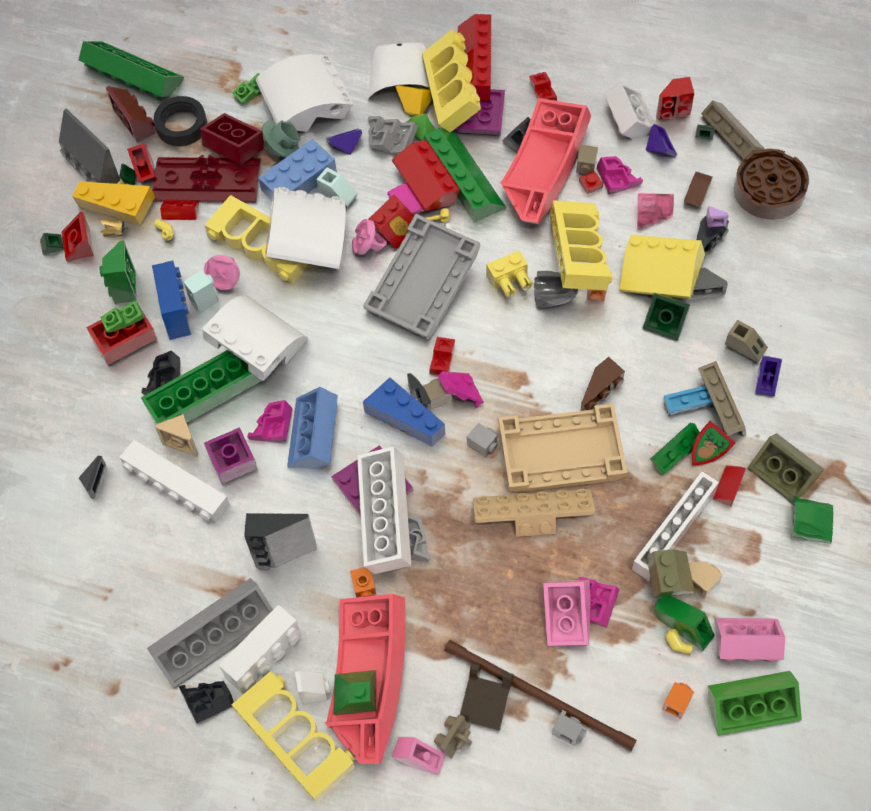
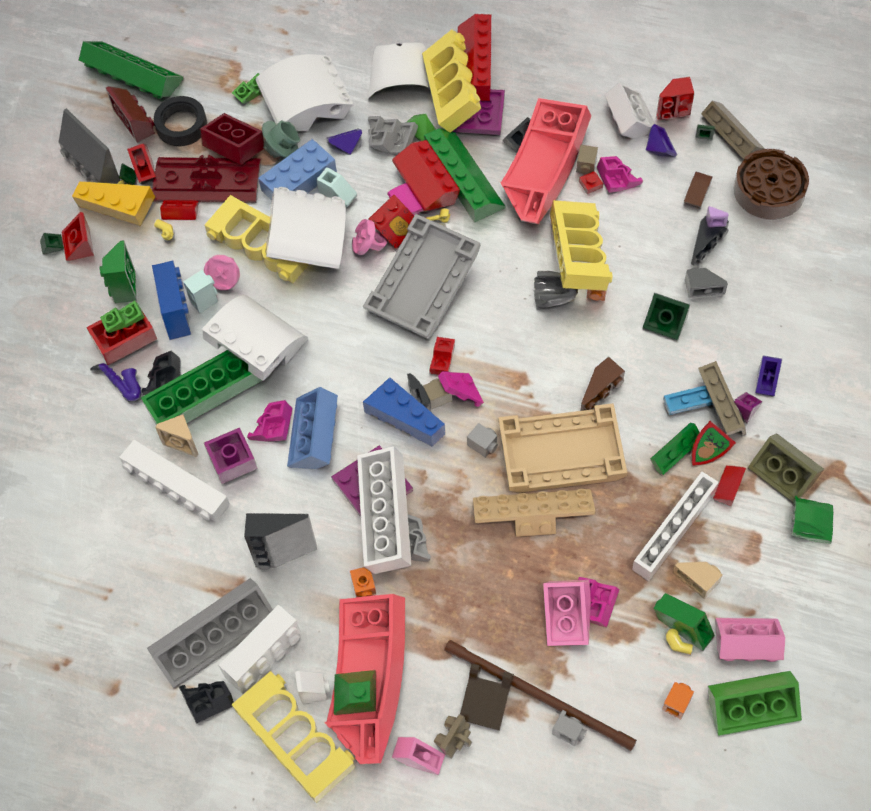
black slope [79,455,106,499] -> none
pearl gold piece [101,217,129,236] -> none
yellow slope [395,85,433,116] -> none
light yellow brick [486,251,533,297] -> none
red slope [529,72,557,101] -> none
light yellow slope [619,235,705,299] -> none
clear pink slope [637,193,674,230] -> none
olive slope [646,549,695,598] -> none
dark tan slope [725,320,768,362] -> none
none -> dark purple piece [90,363,141,401]
none -> magenta slope [734,392,763,424]

